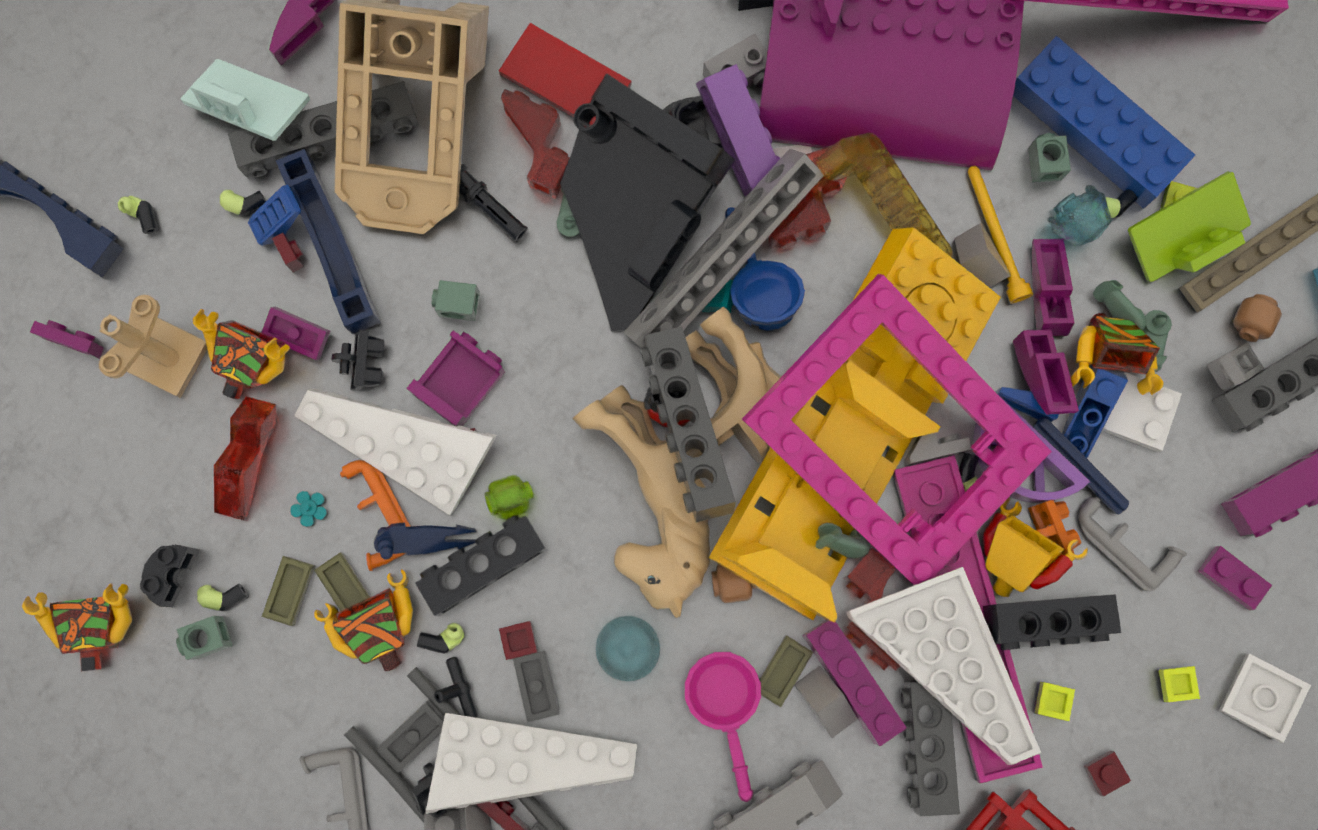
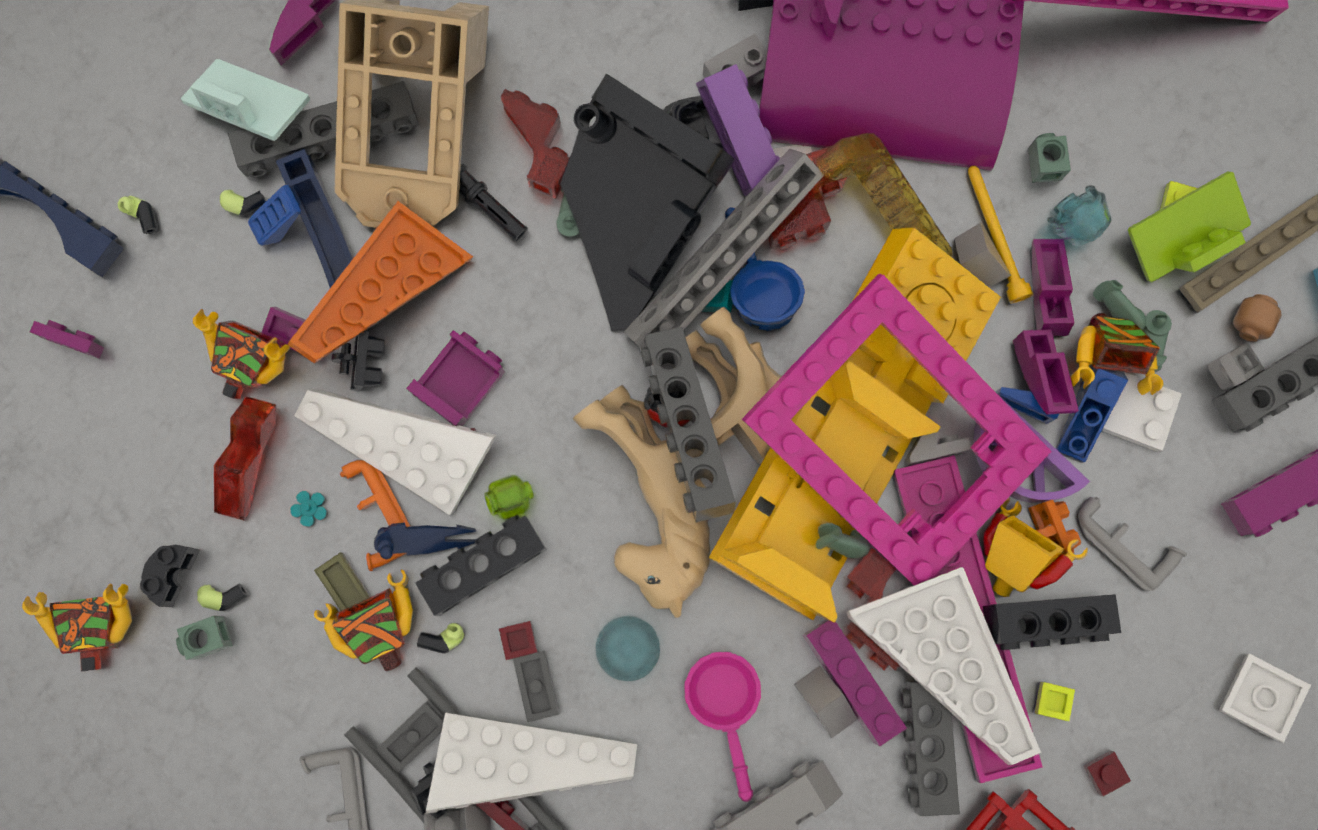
tan piece [99,295,207,398] -> none
olive tile [261,556,315,626] -> none
dark red plate [272,233,304,273] -> none
sand green brick [431,280,480,321] -> none
black piece [434,656,478,718] -> none
red tile [498,23,632,127] -> none
medium nougat head [711,564,757,603] -> none
olive tile [759,635,814,707] -> none
black arm [959,453,979,492] -> none
blue brick [1013,36,1195,209] -> none
dark blue axle [1033,417,1129,515] -> none
arm [1091,189,1137,218] -> none
neon yellow plate [1159,666,1200,702] -> none
magenta plate [1198,546,1272,610] -> none
none -> orange wing [288,201,473,364]

